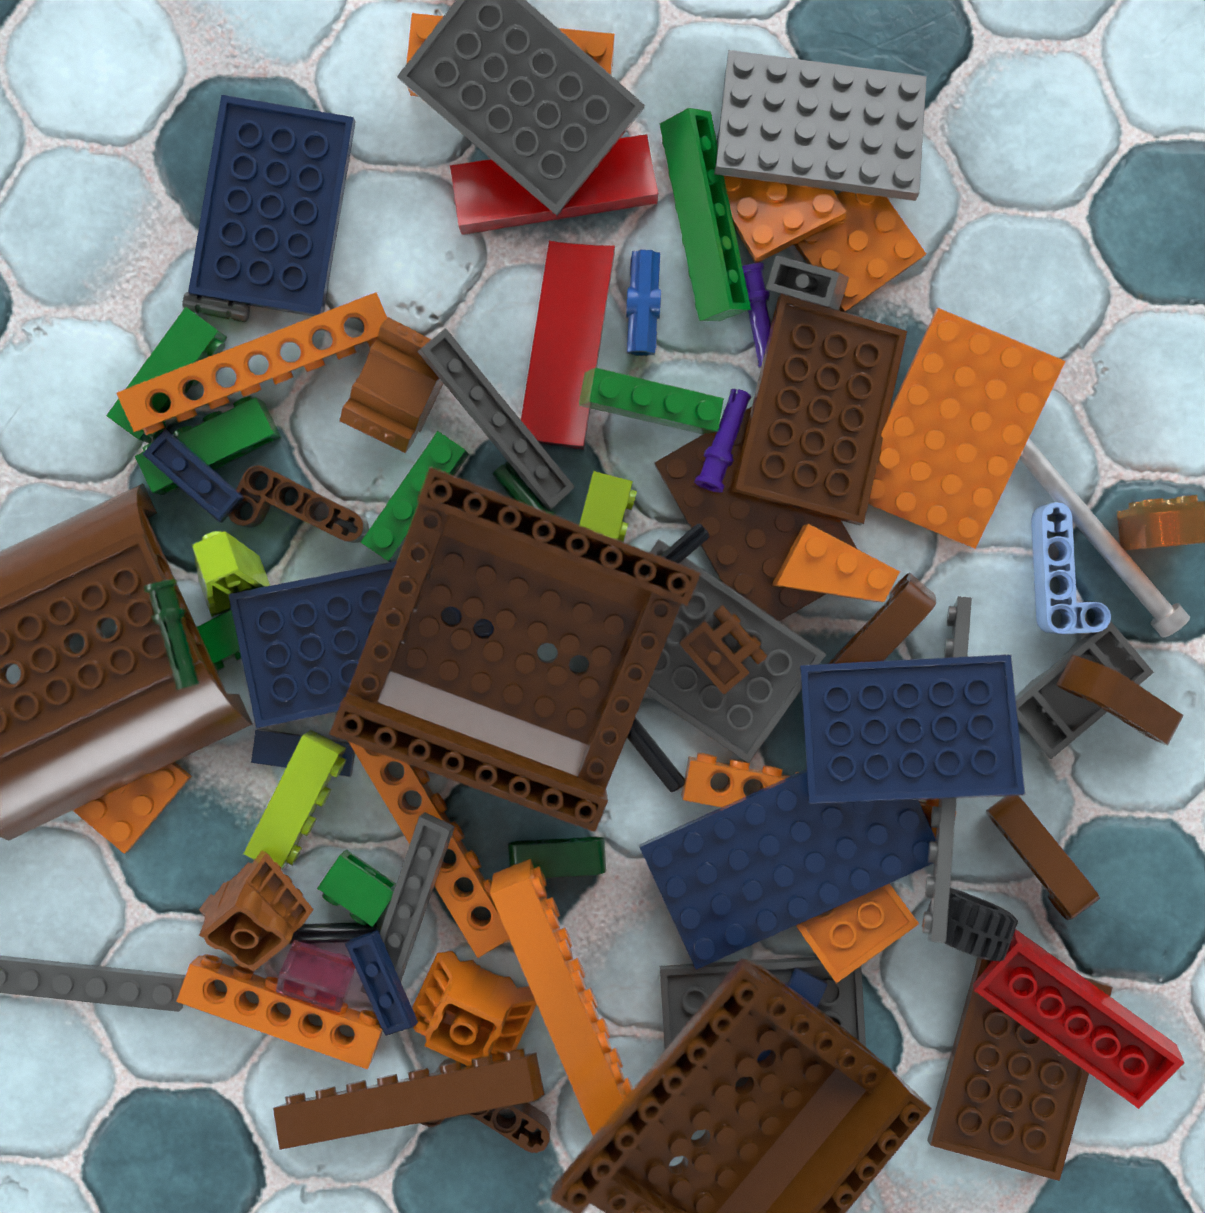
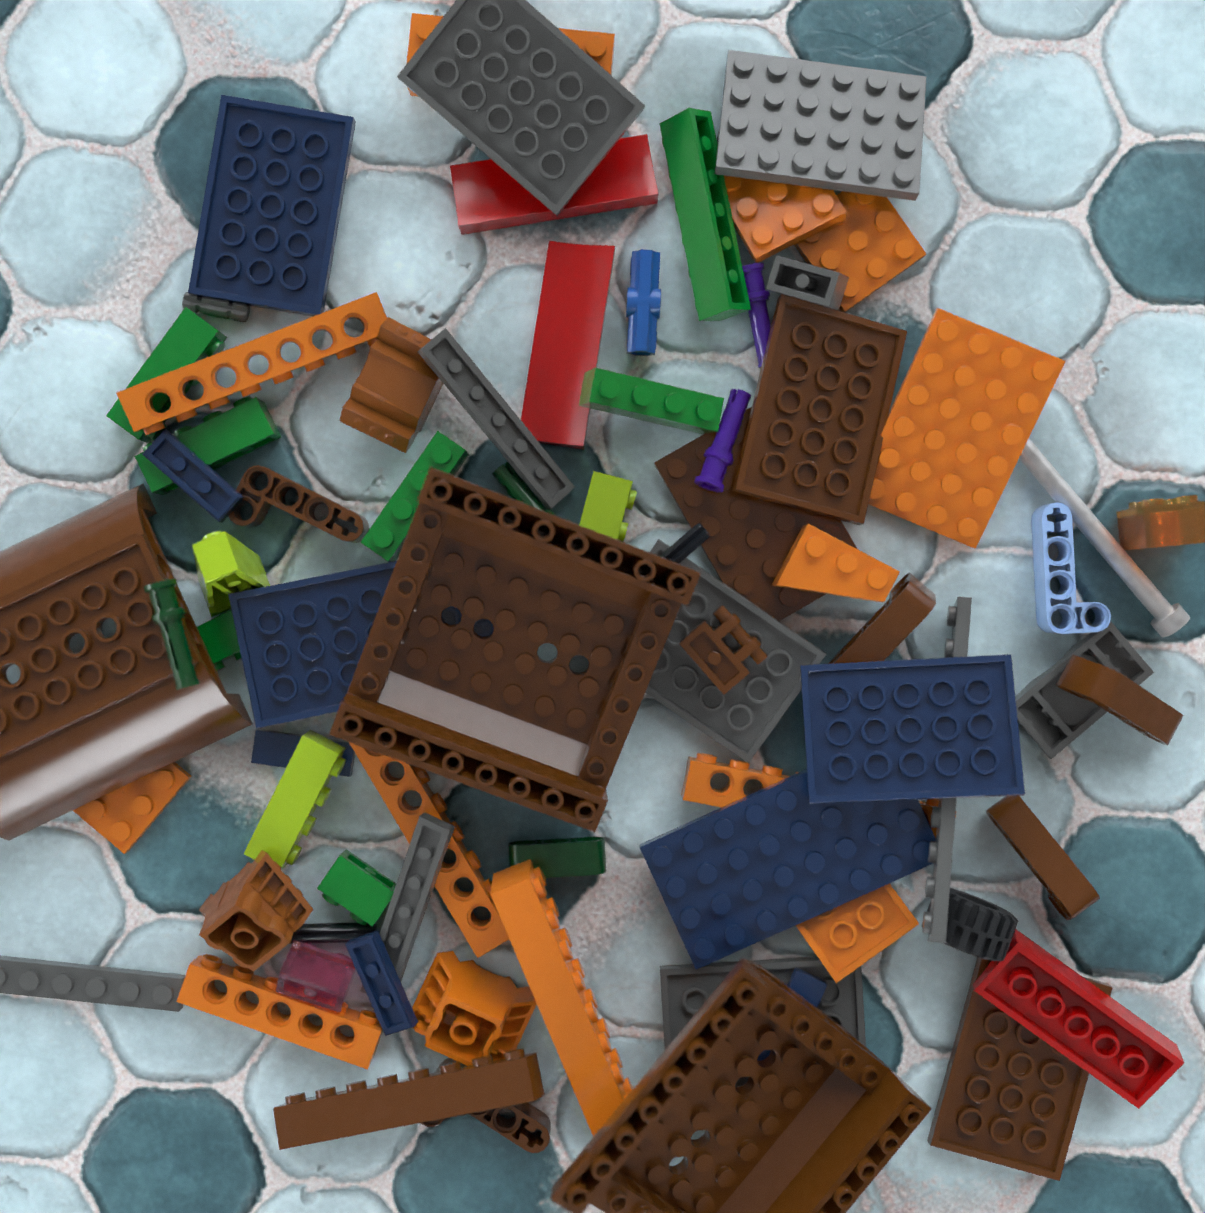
black axle [627,717,685,792] -> none

